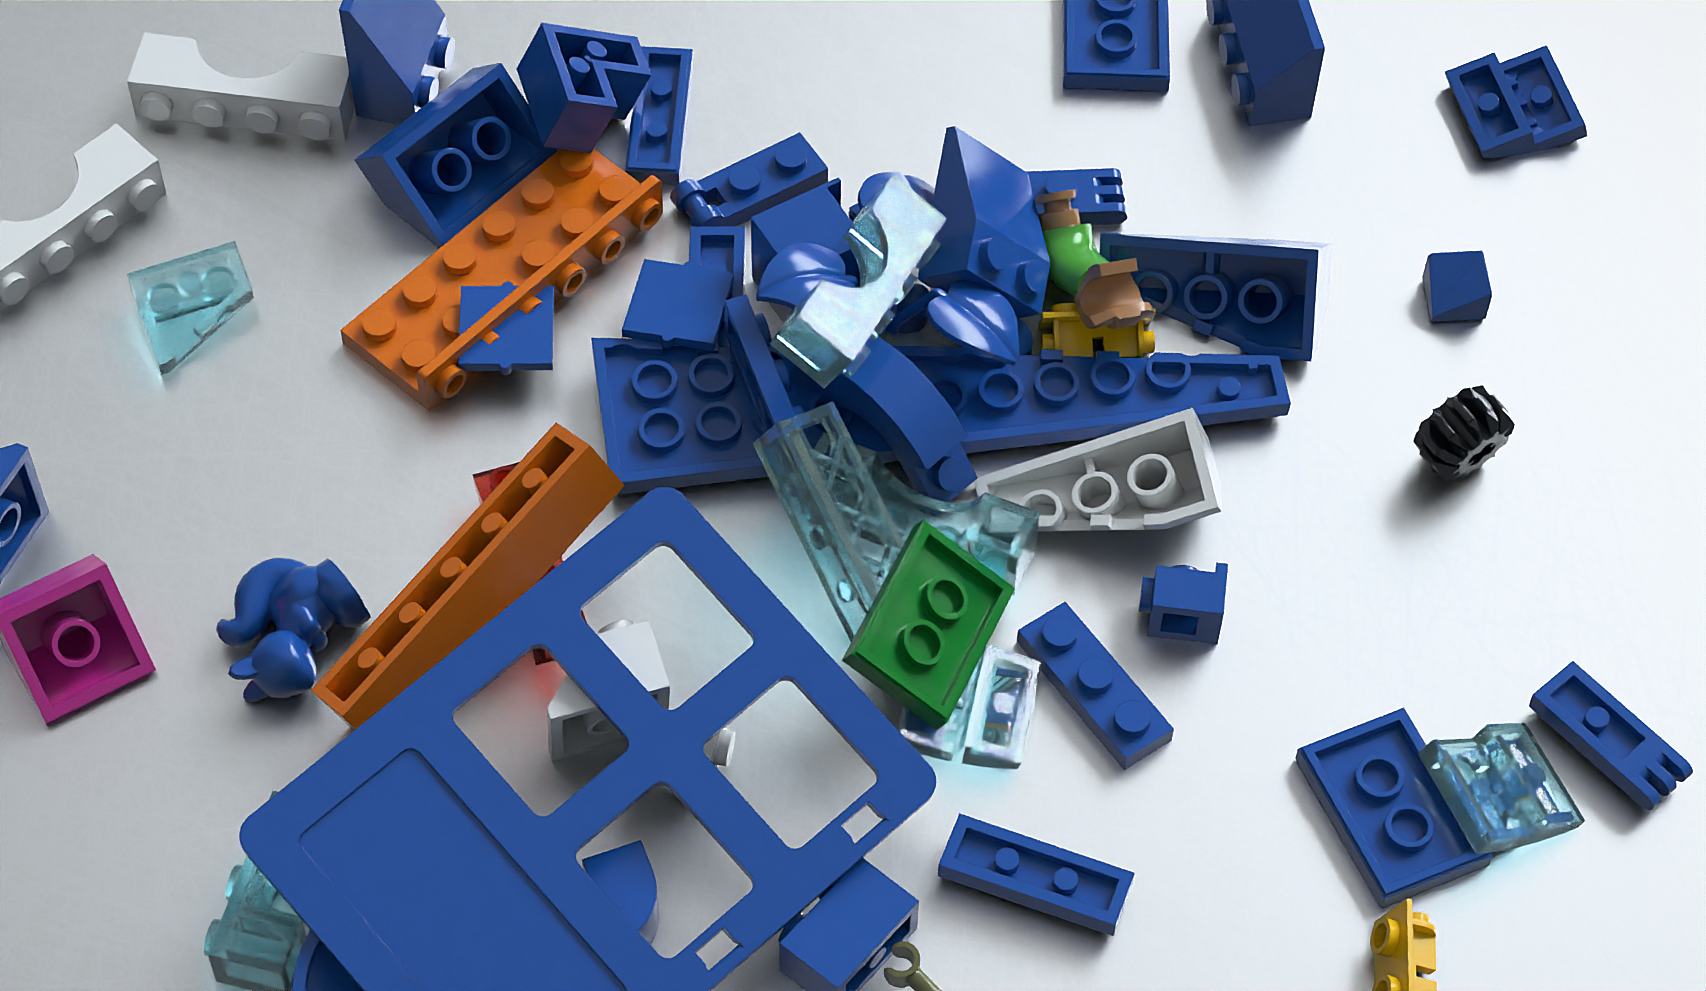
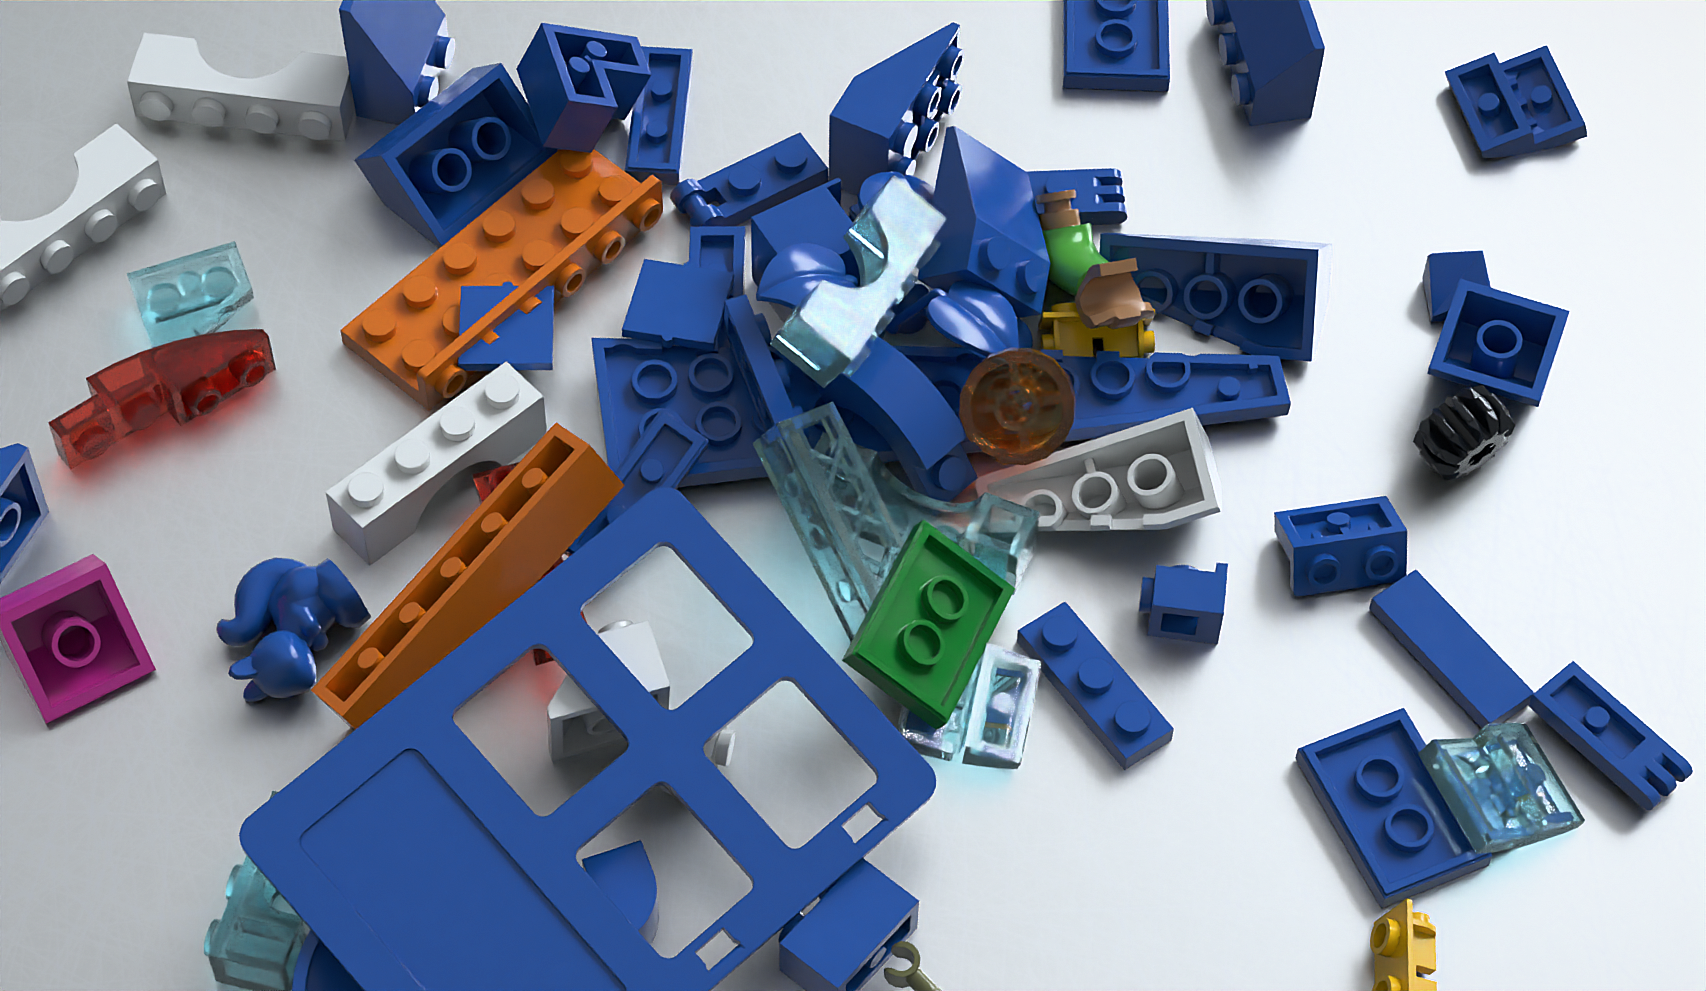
blue plate [938,813,1135,936] -> none
none -> clear red slope [48,329,276,470]
none -> white arch [325,362,547,566]
none -> blue tile [564,408,709,557]
none -> blue slope [828,22,965,196]
none -> clear orange cylinder [959,347,1076,465]
none -> blue bracket [1274,496,1407,597]
none -> blue tile [1369,569,1535,733]
none -> blue slope [1427,278,1570,407]

